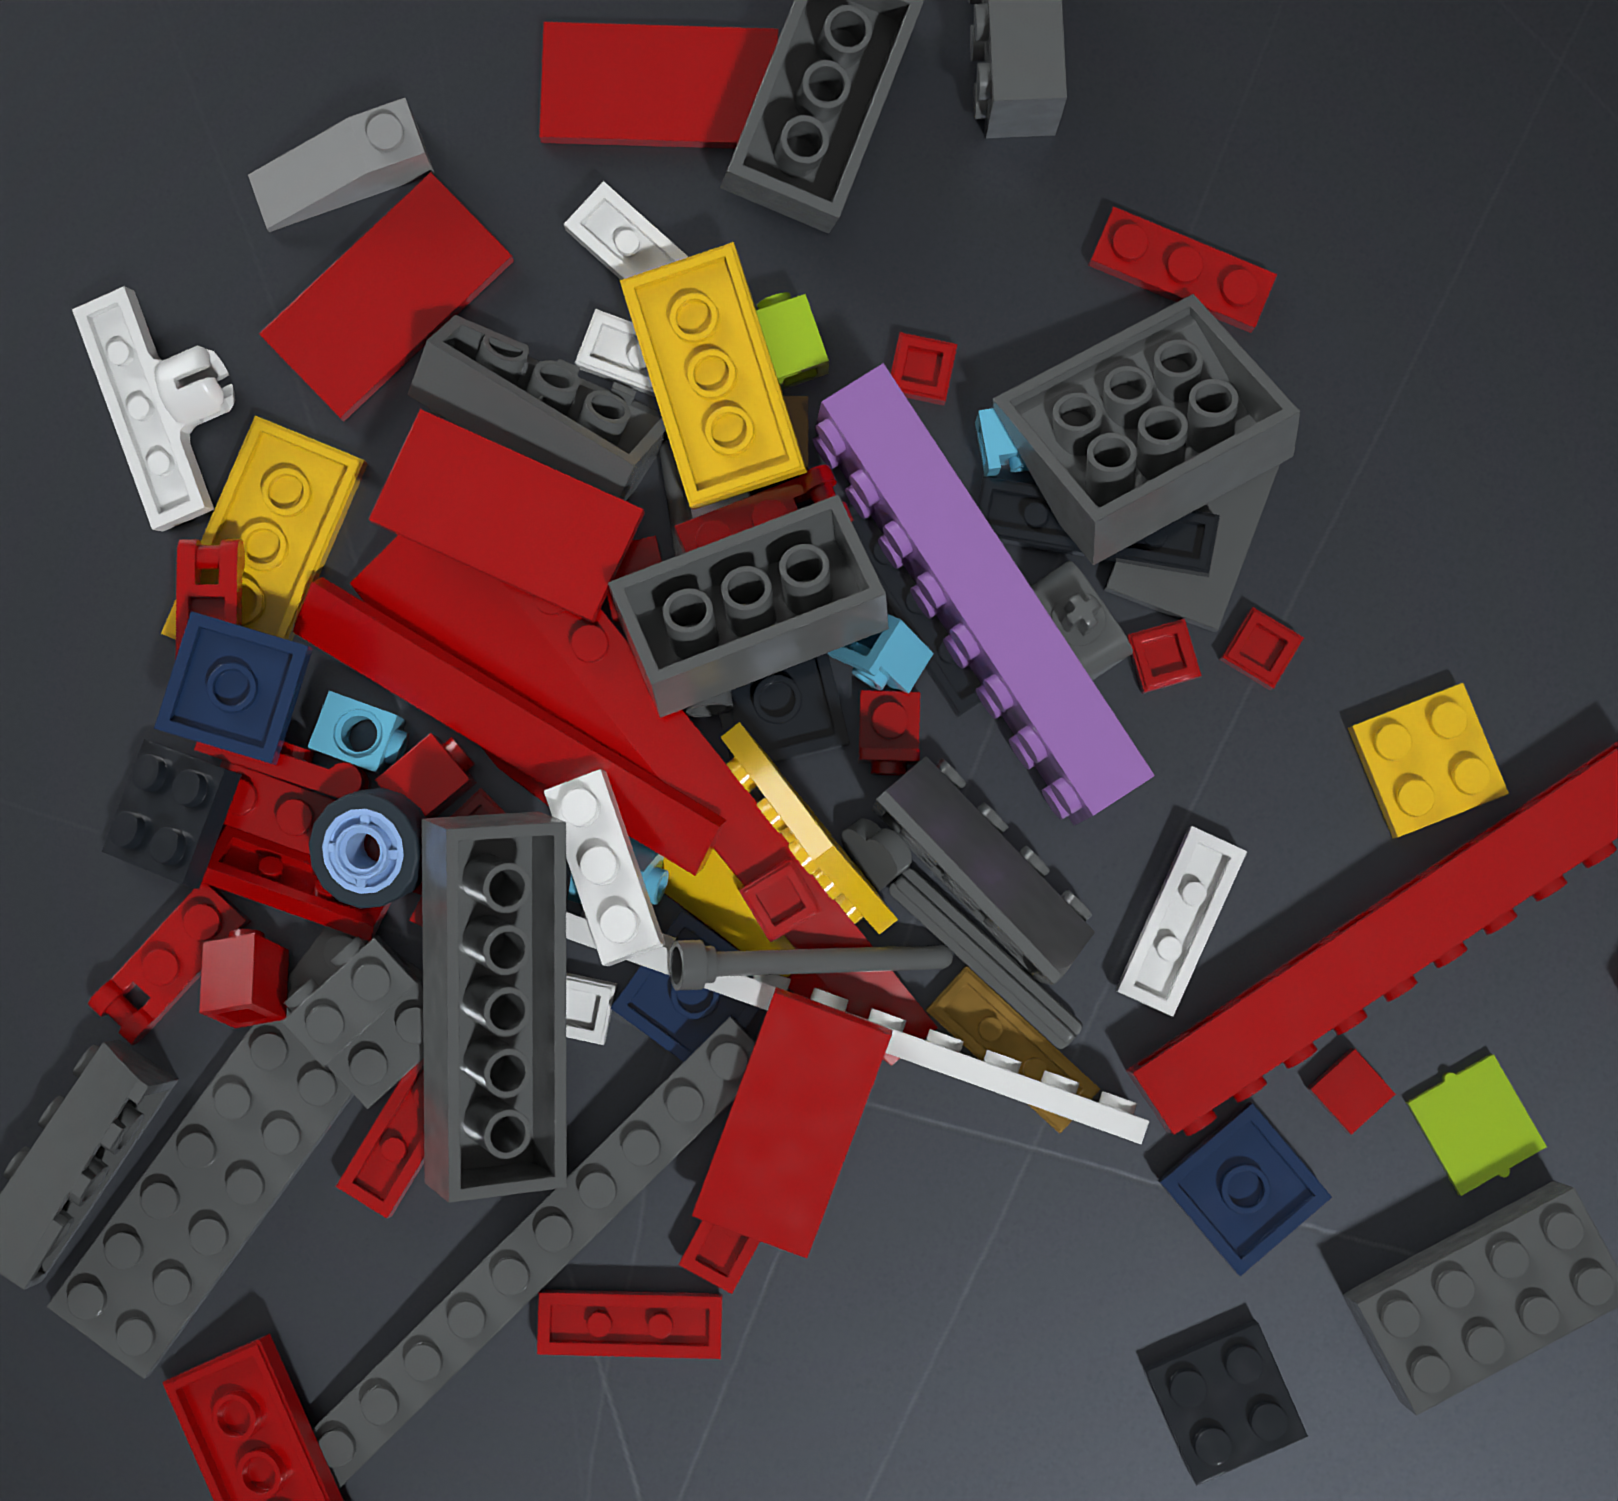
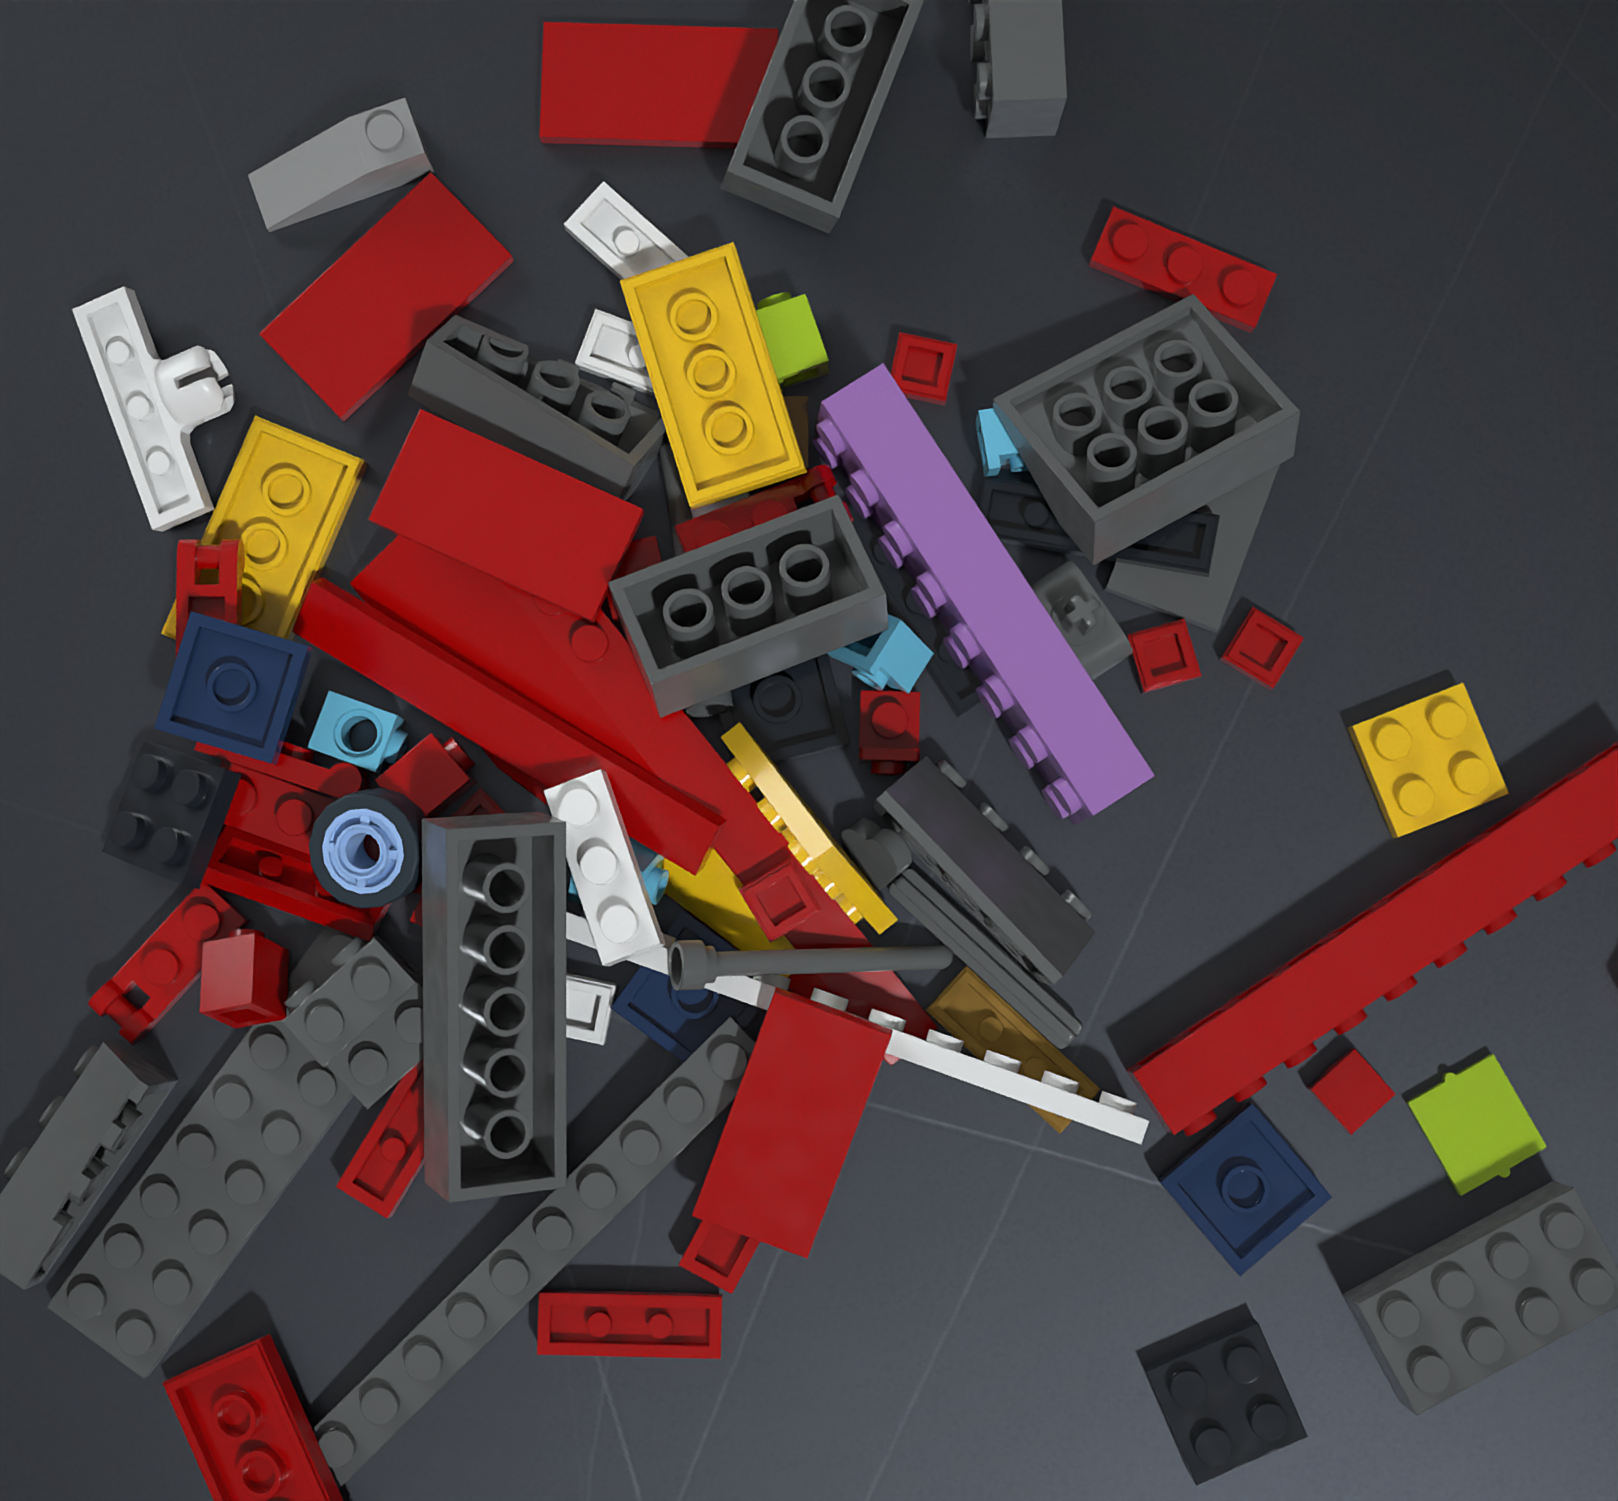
white plate [1115,826,1247,1017] -> none

